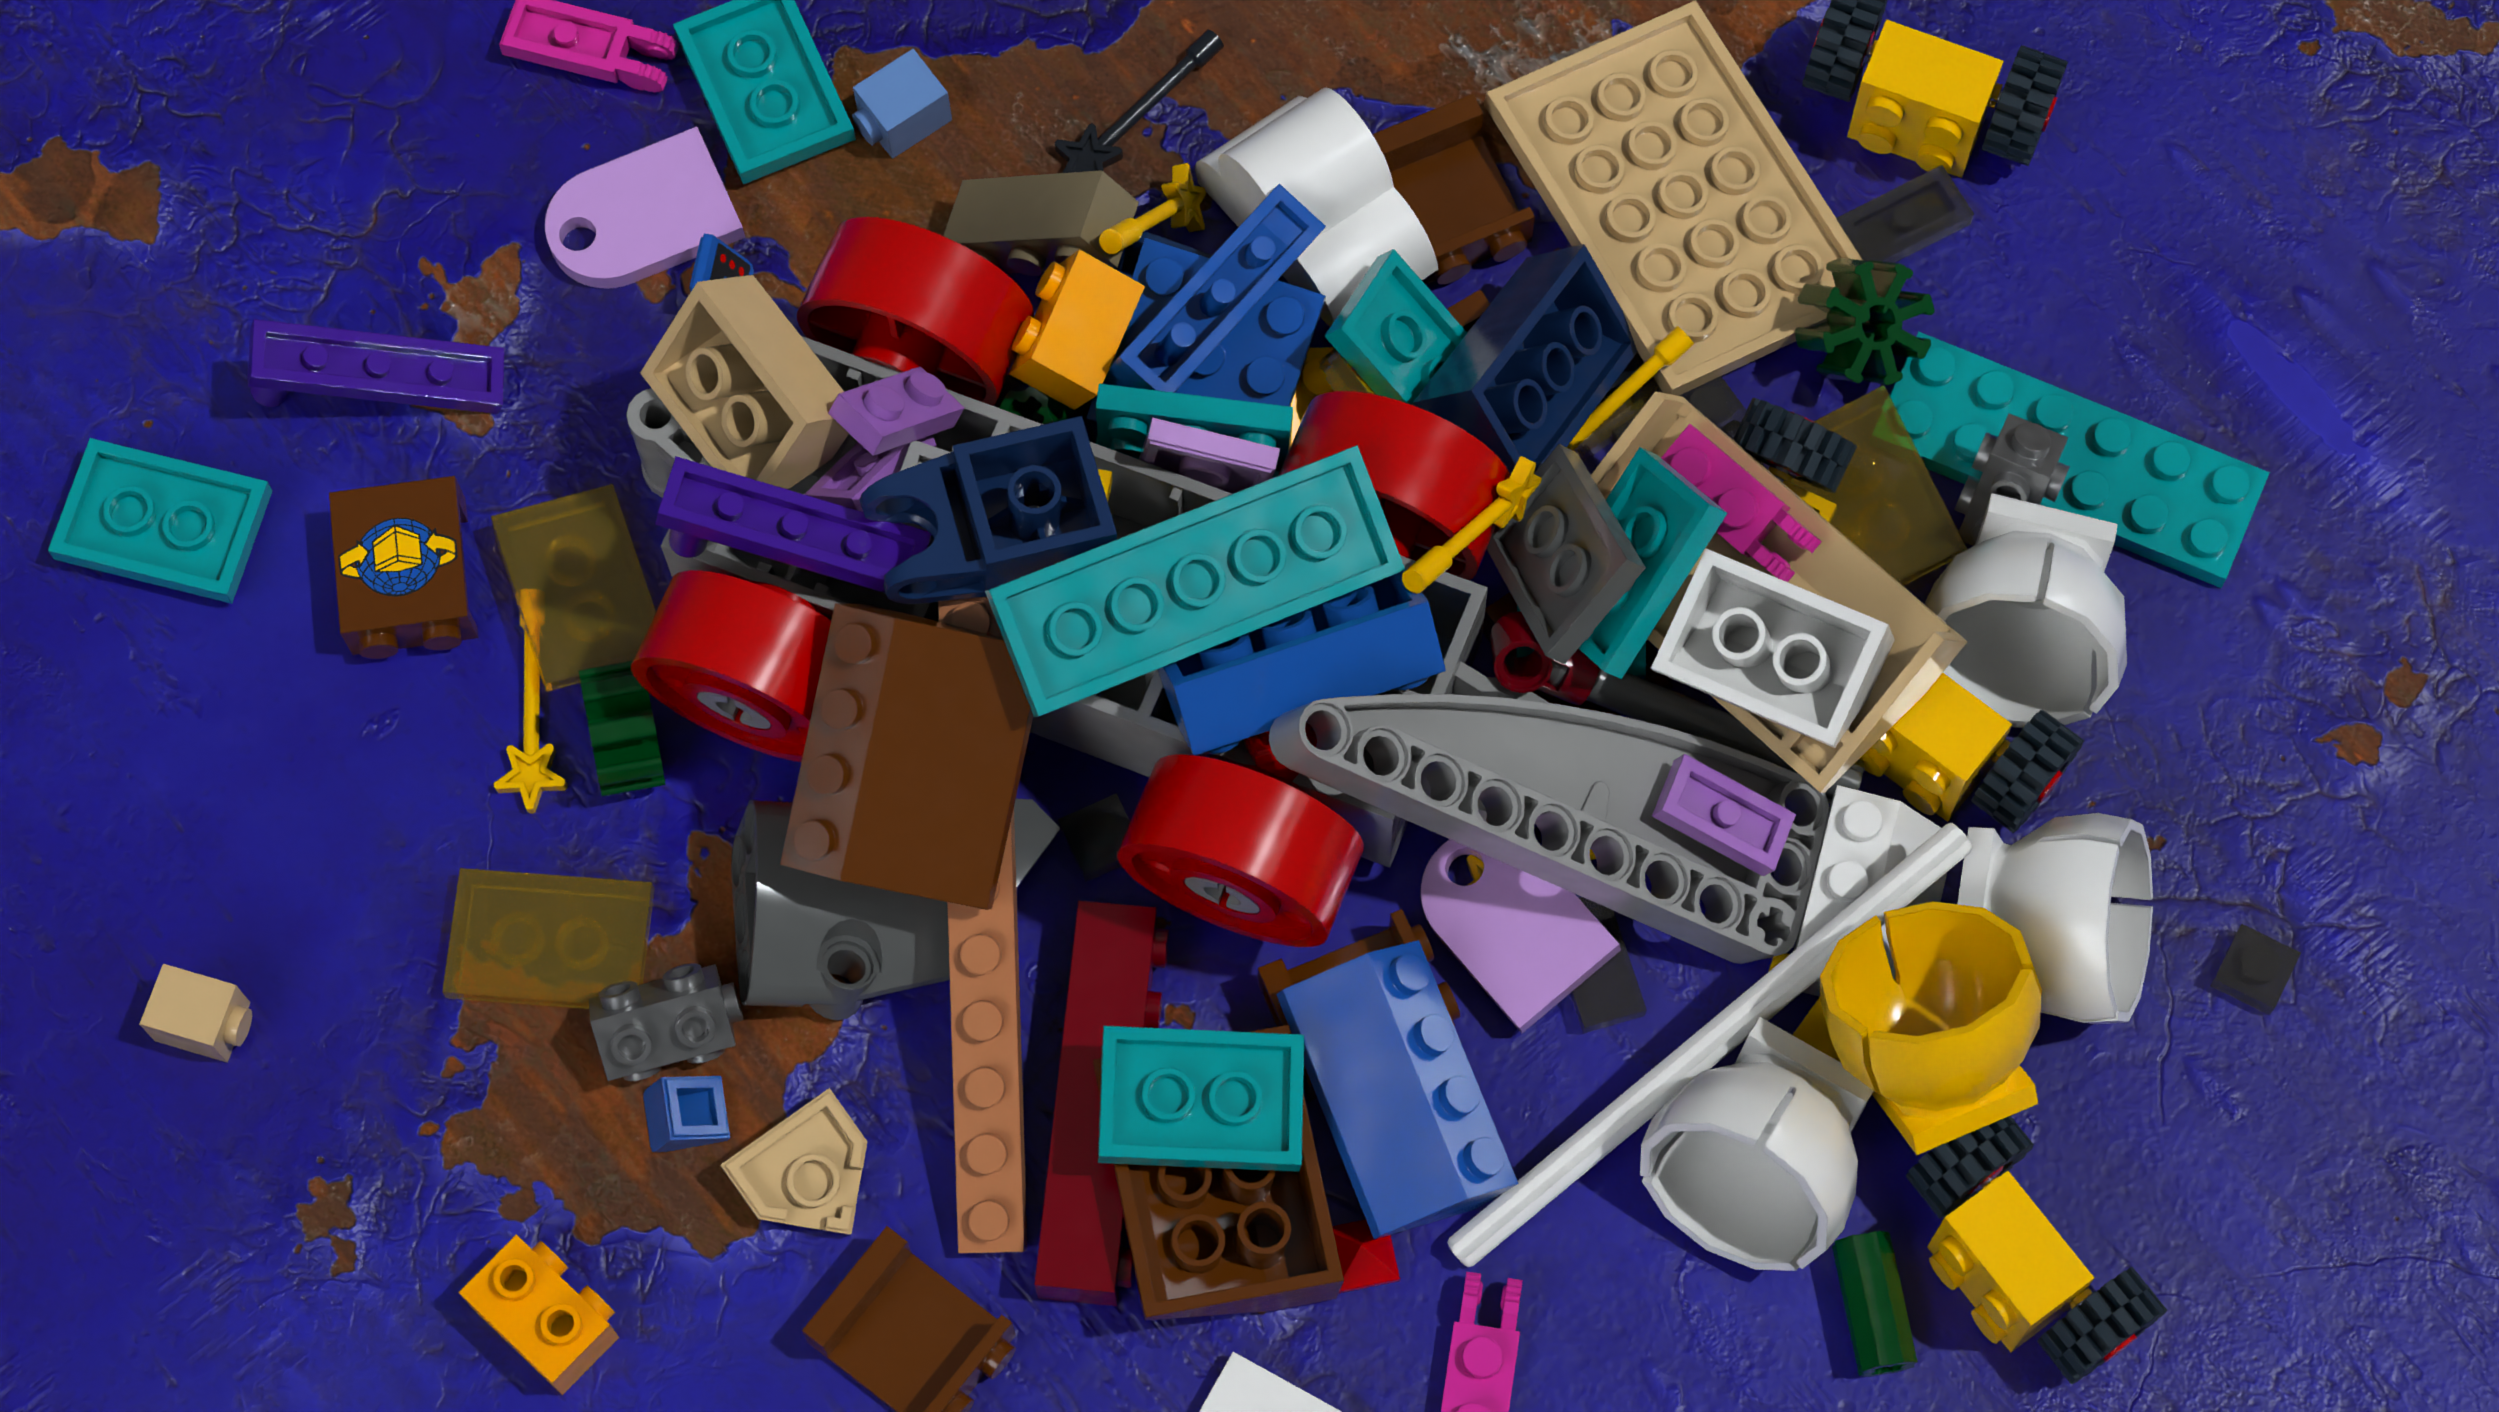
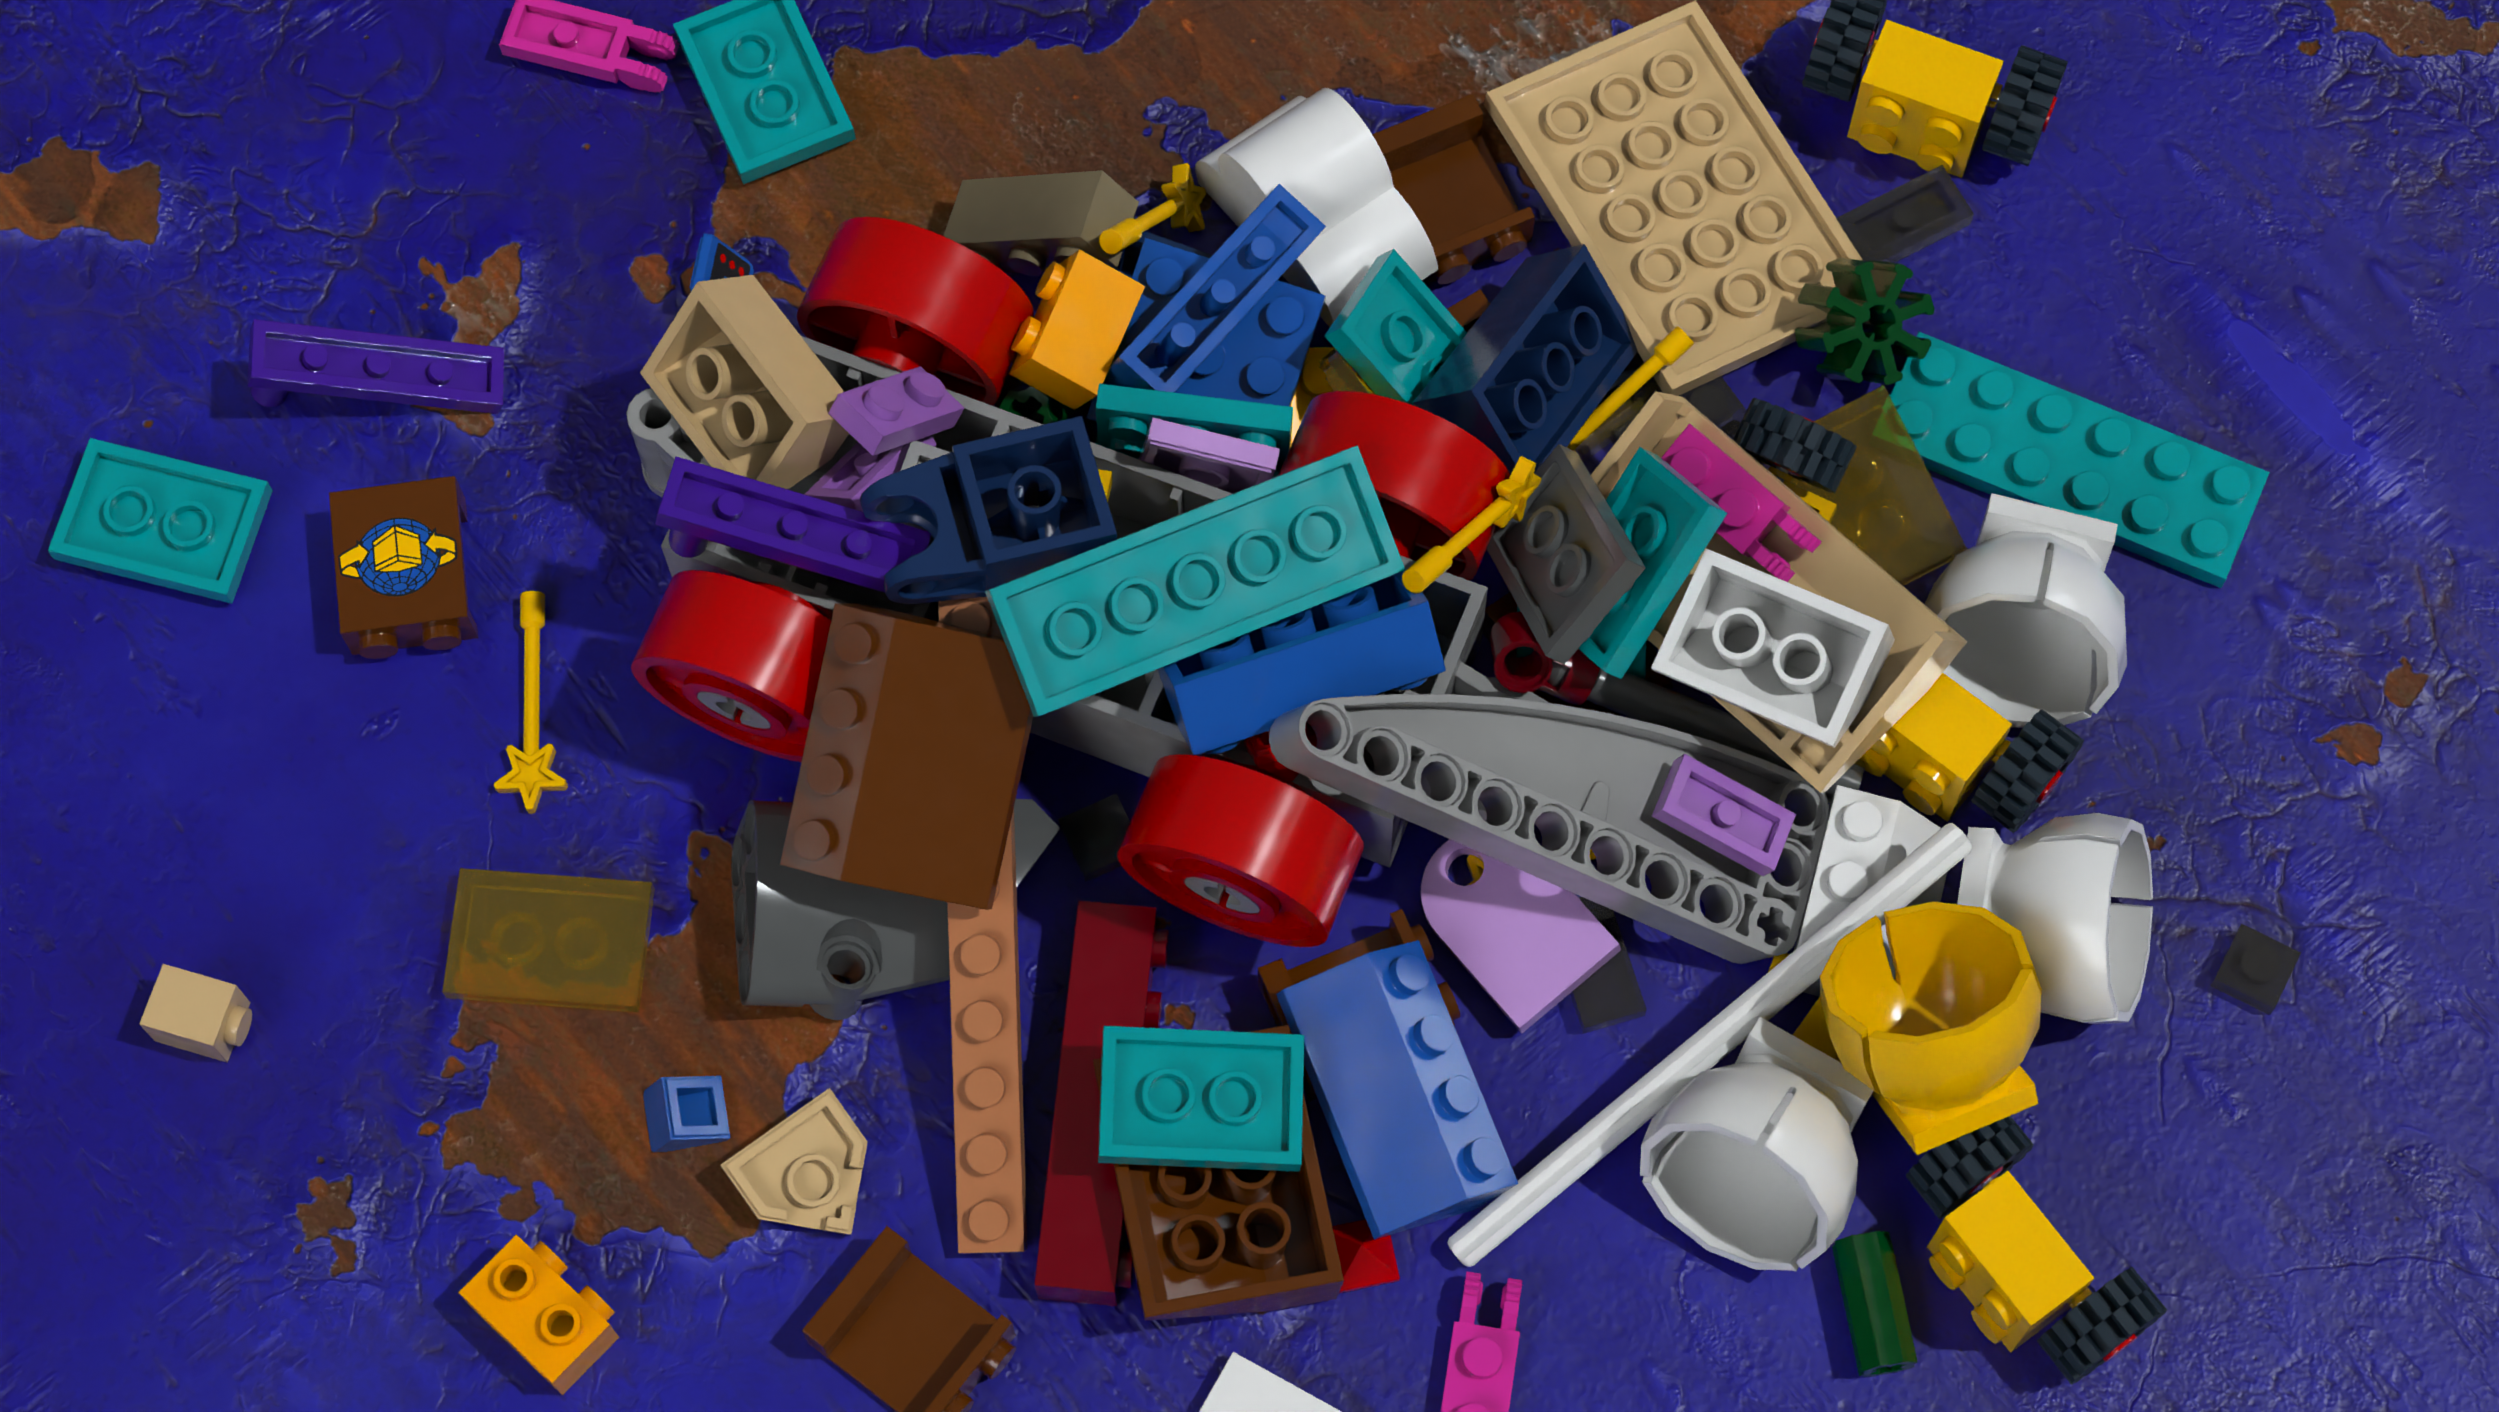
clear yellow tile [491,484,656,692] -> none
lavender tile [545,127,745,289] -> none
dark green gear [578,660,666,797] -> none
flat silver brick [589,964,744,1081] -> none
medium blue brick [852,49,952,159] -> none
black piece [1055,29,1224,173] -> none
flat silver brick [1955,413,2070,546] -> none

